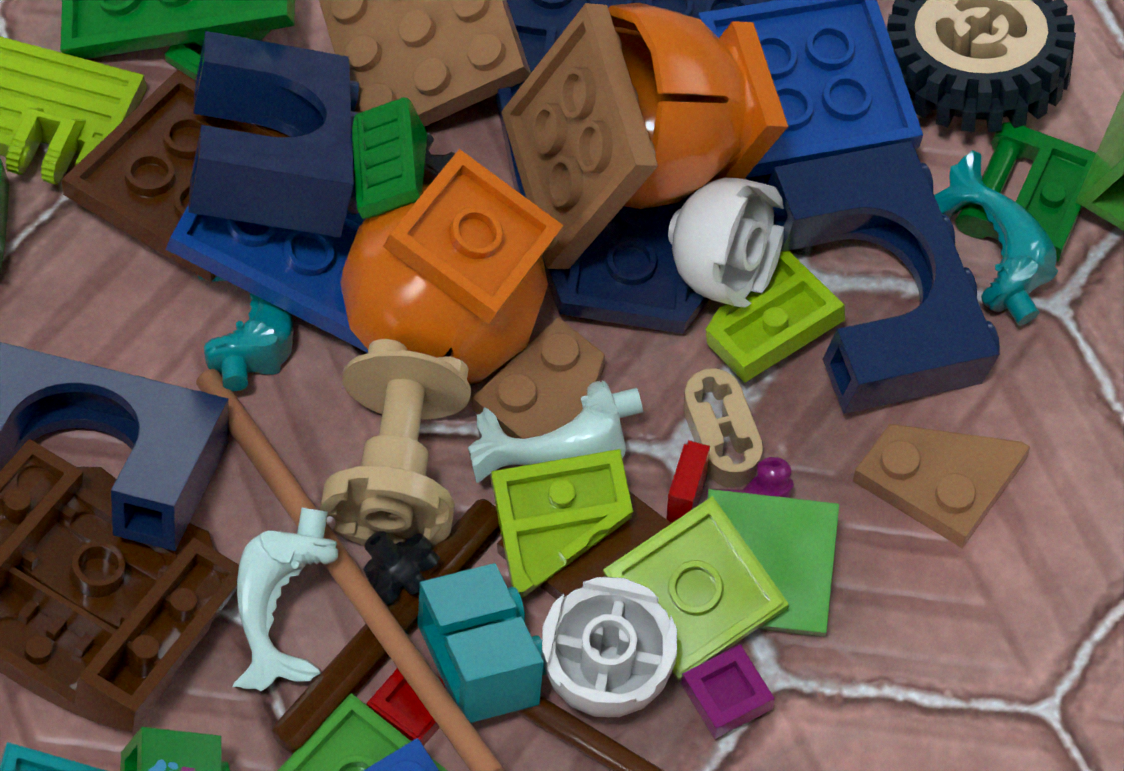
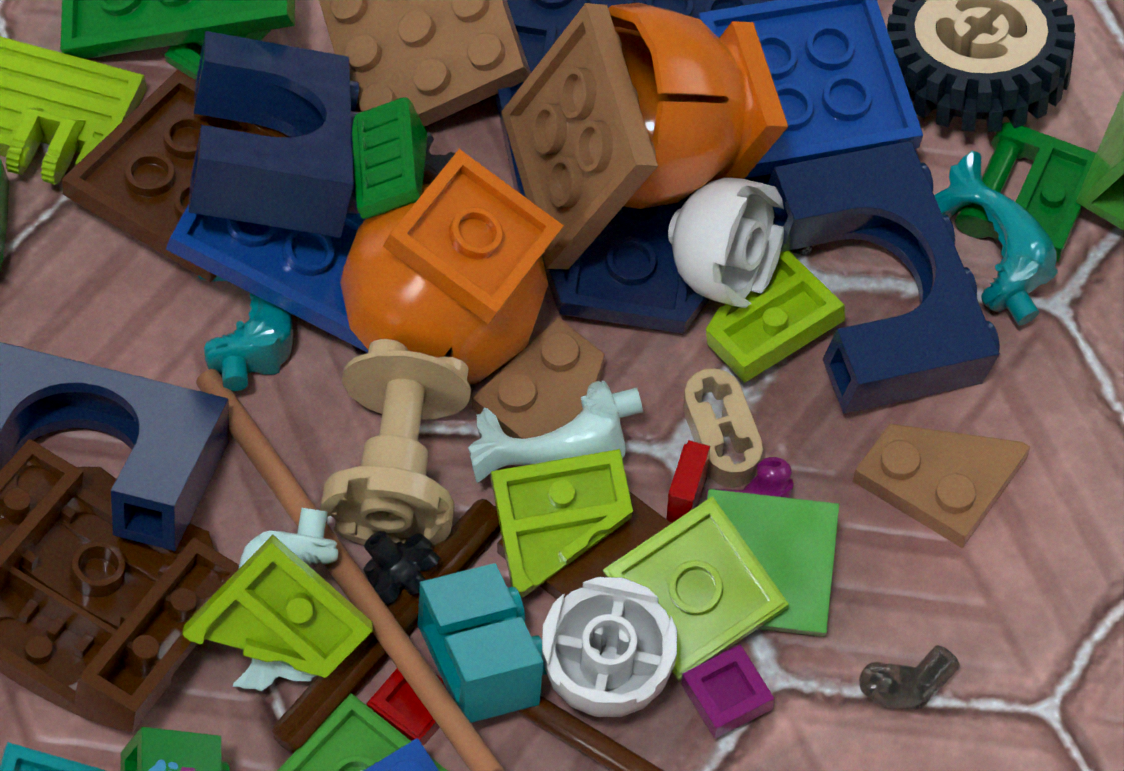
none -> lime wing [182,534,373,678]
none -> clear smoke arm [859,645,960,710]

